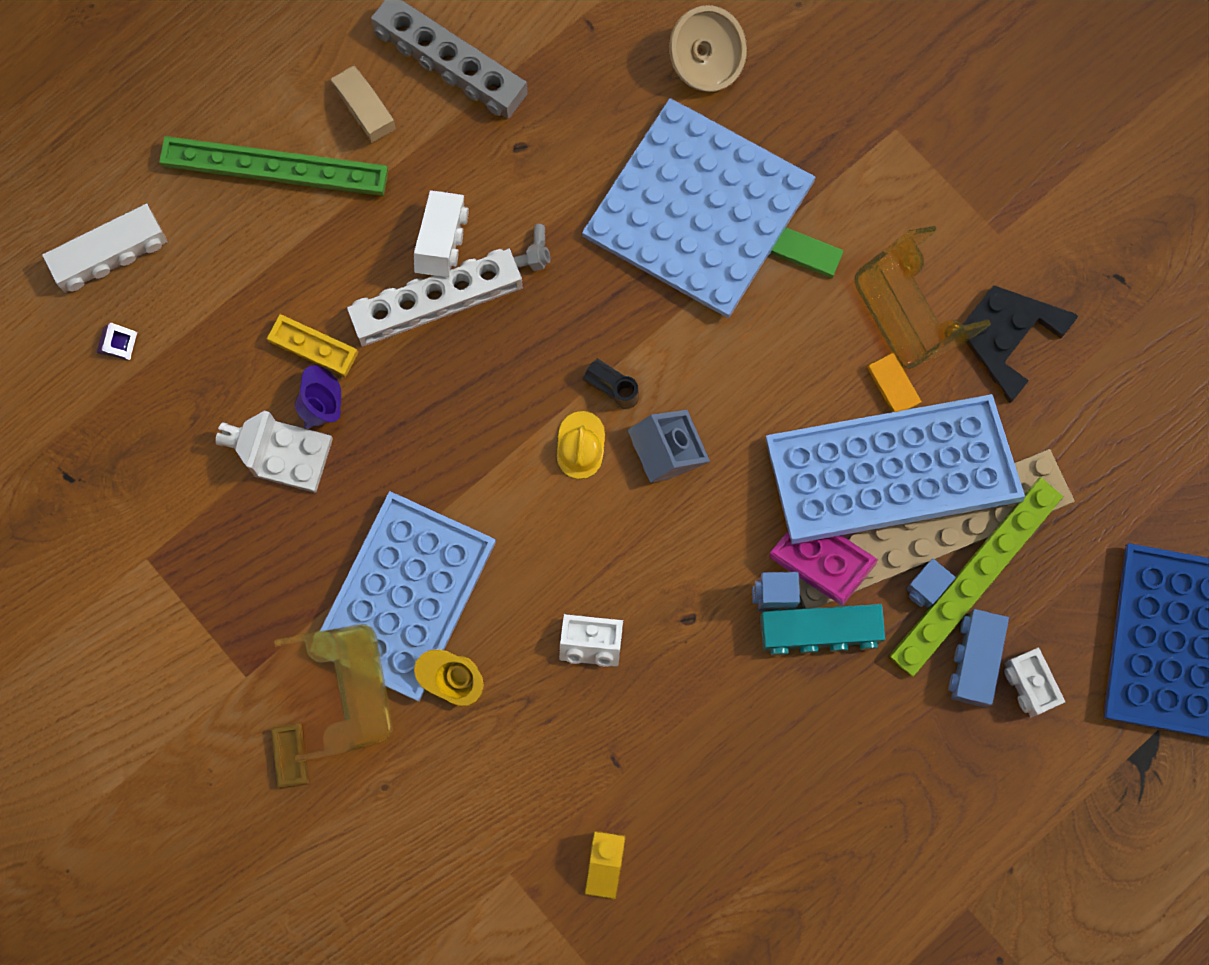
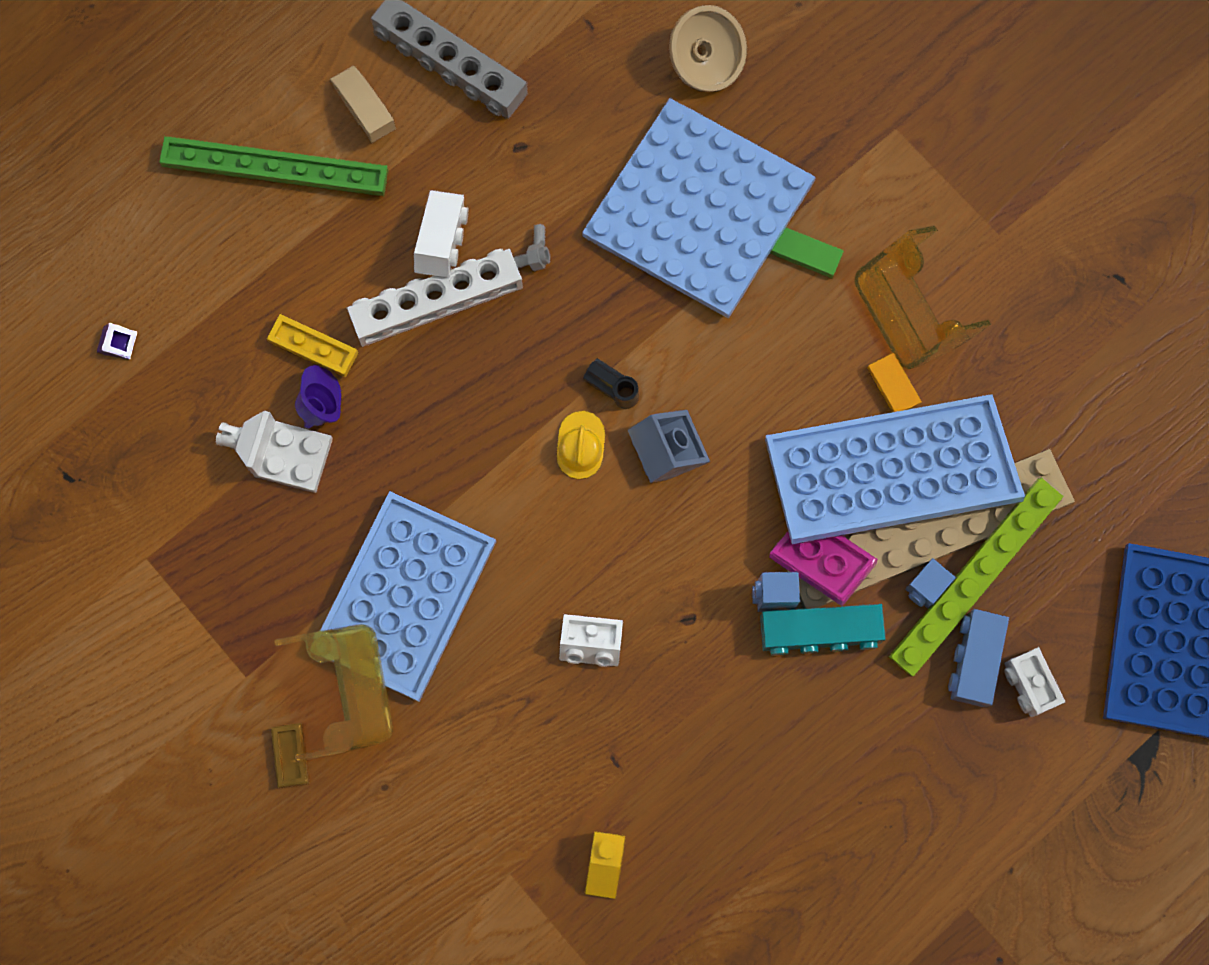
white brick [43,203,168,293] -> none
yellow piece [414,649,484,706] -> none
black wing [958,285,1079,403] -> none

